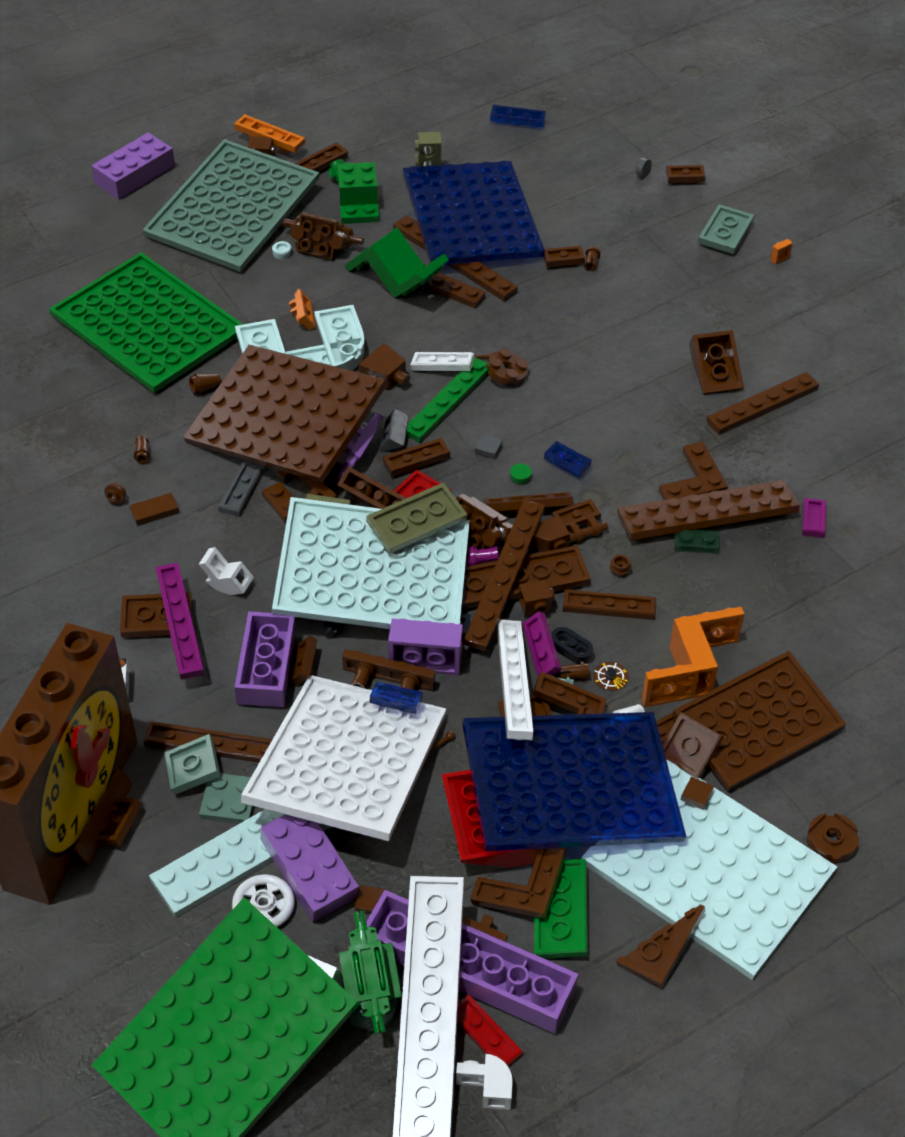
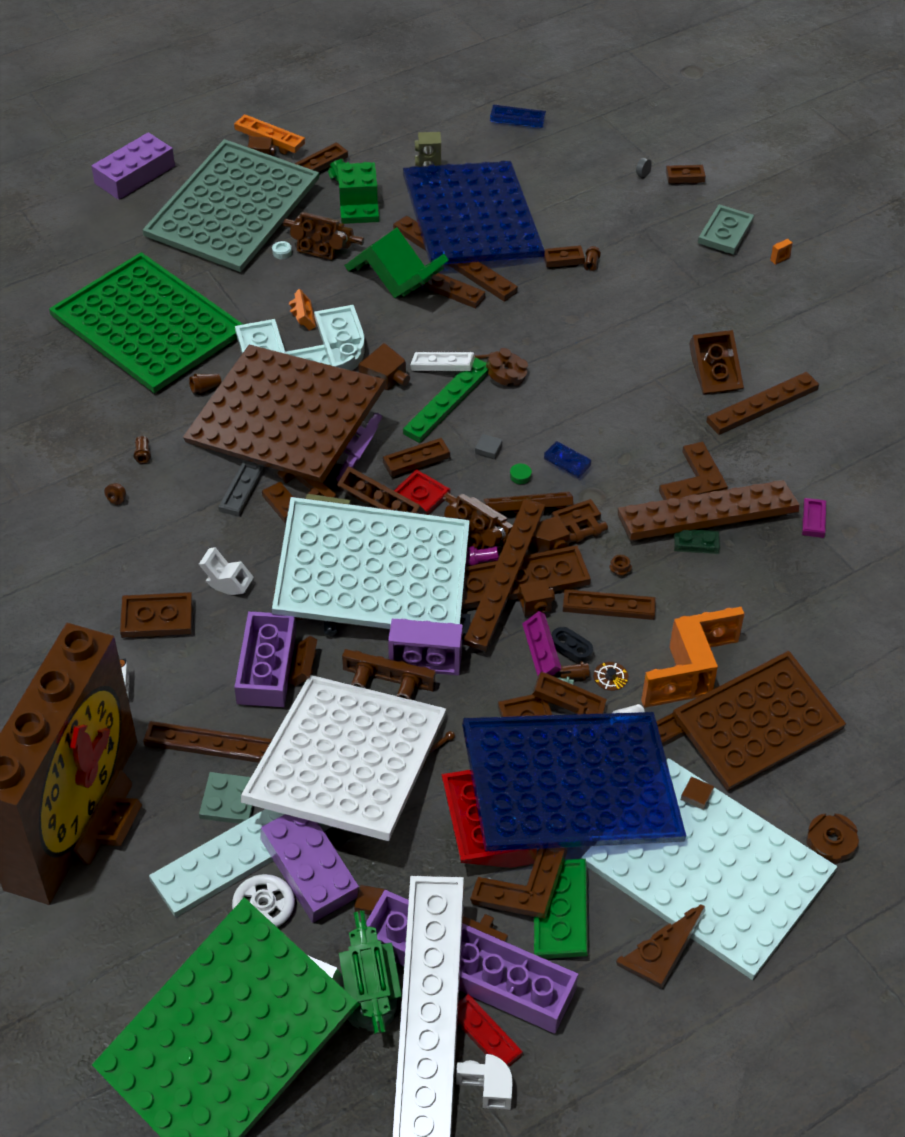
reddish brown tile [129,493,179,525] -> none
magenta plate [156,563,204,680] -> none
sand green plate [164,734,220,795] -> none
olive plate [366,482,467,554] -> none
clear blue plate [369,681,423,714] -> none
flat silver slope [379,409,408,452] -> none
white plate [497,620,533,740] -> none
reddish brown tile [657,712,724,779] -> none

